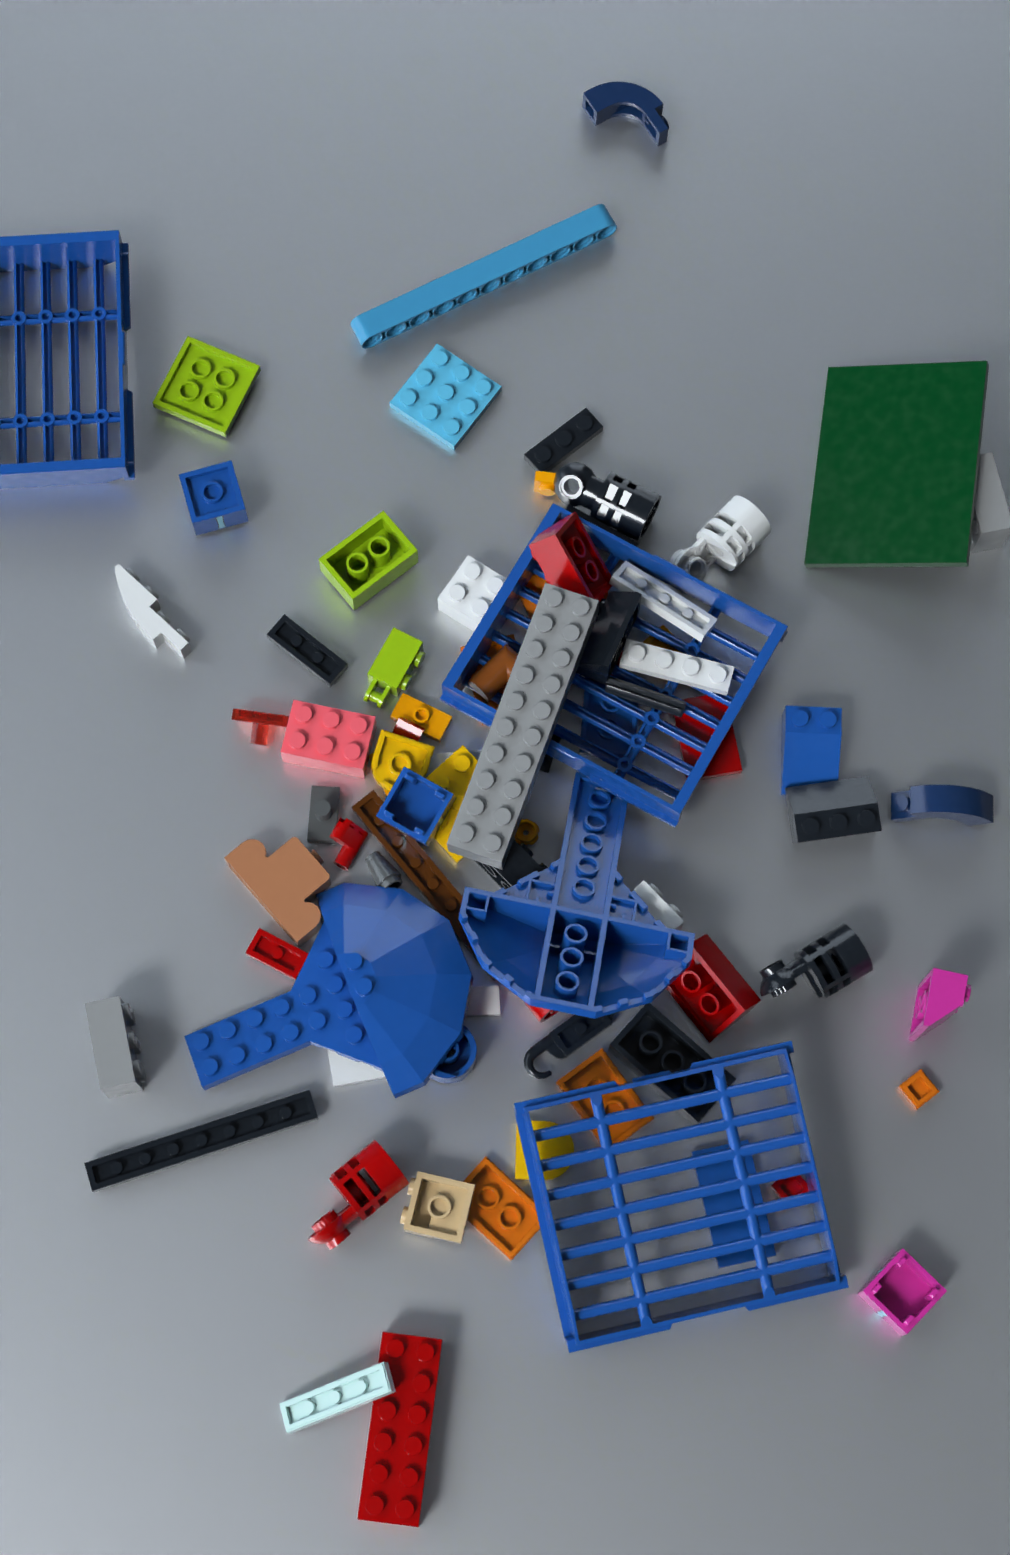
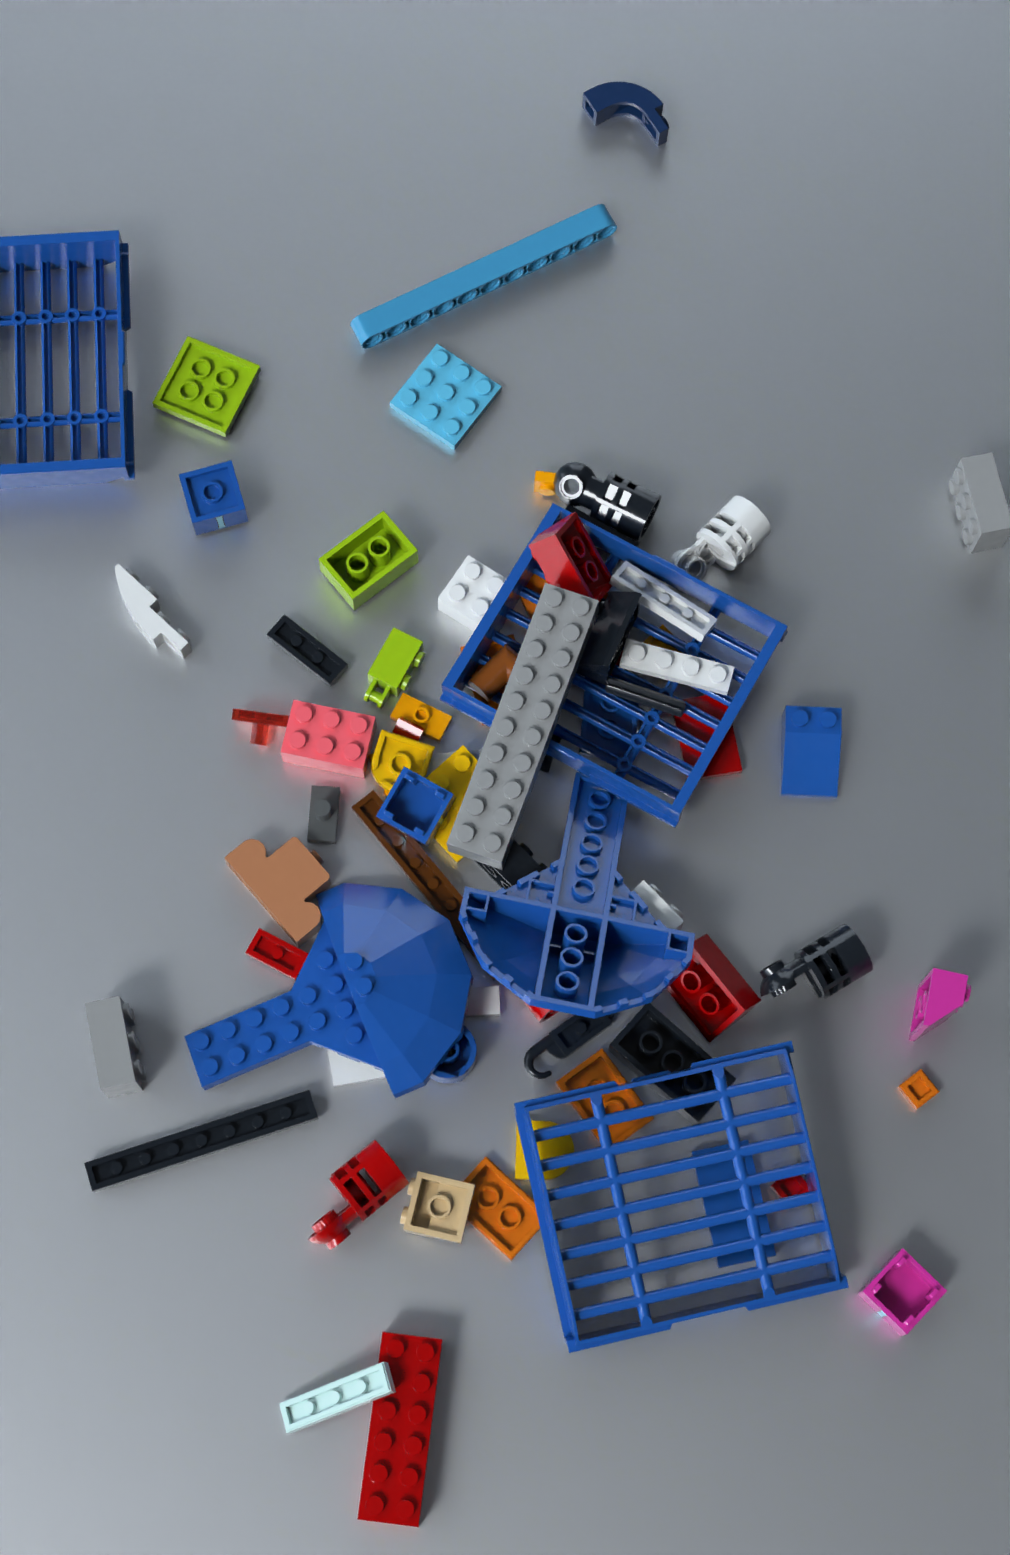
red piece [330,817,368,871] -> none
dark grey cone [365,851,403,888] -> none
light orange plate [515,819,540,845] -> none
black plate [524,408,603,472] -> none
black slope [784,776,882,843] -> none
dark green tile [804,361,989,568] -> none
dark blue arch [891,785,993,826] -> none

